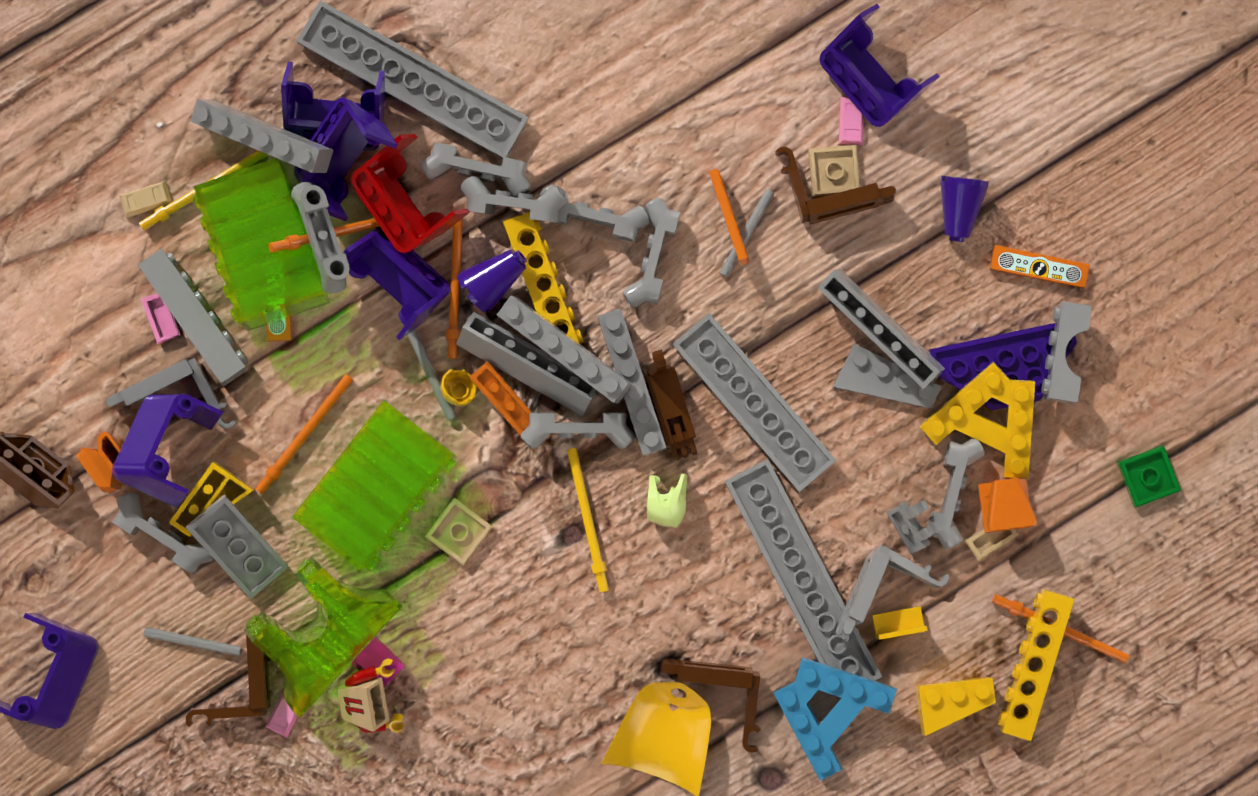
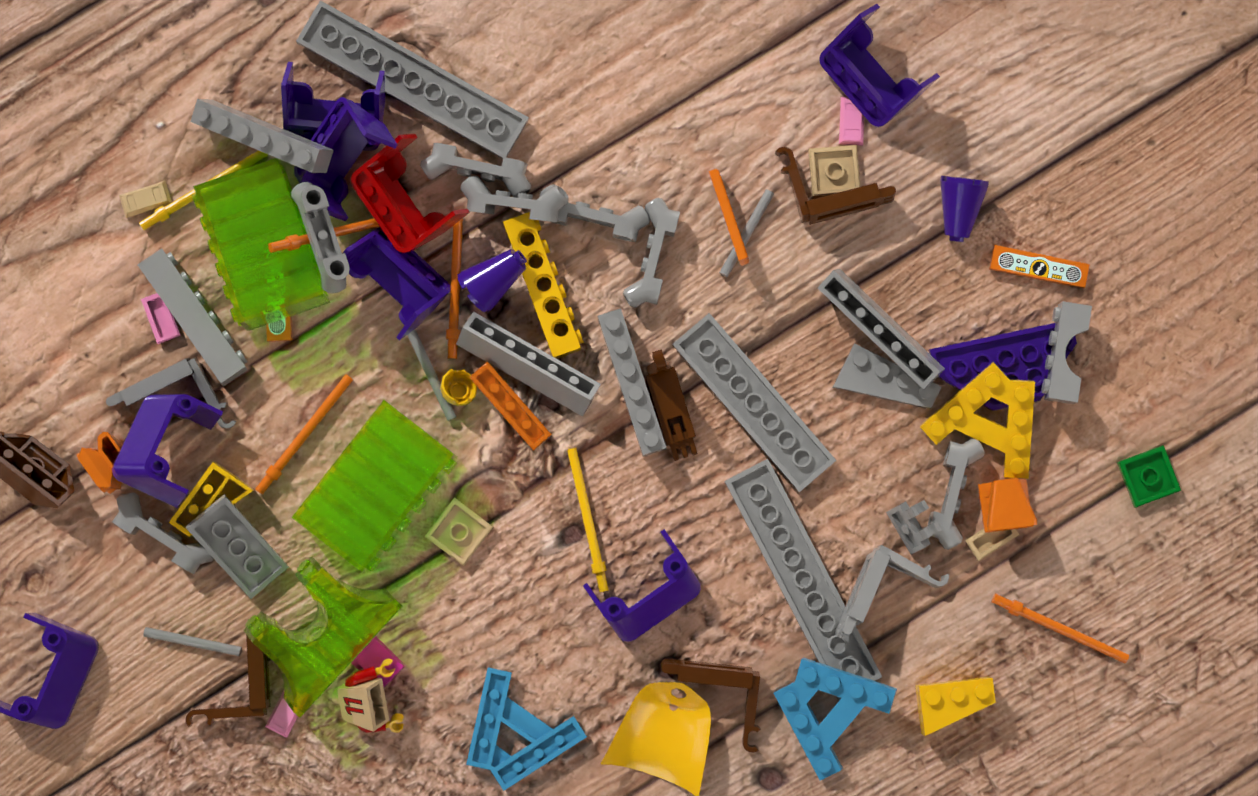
light grey brick [497,295,632,403] -> none
light grey plate [521,413,635,449] -> none
yellowish green helmet [647,474,687,528] -> none
yellow panel [872,606,928,640] -> none
yellow brick [997,588,1075,741] -> none
none -> dark azure plate [466,667,587,791]
none -> dark purple windscreen [583,529,701,642]

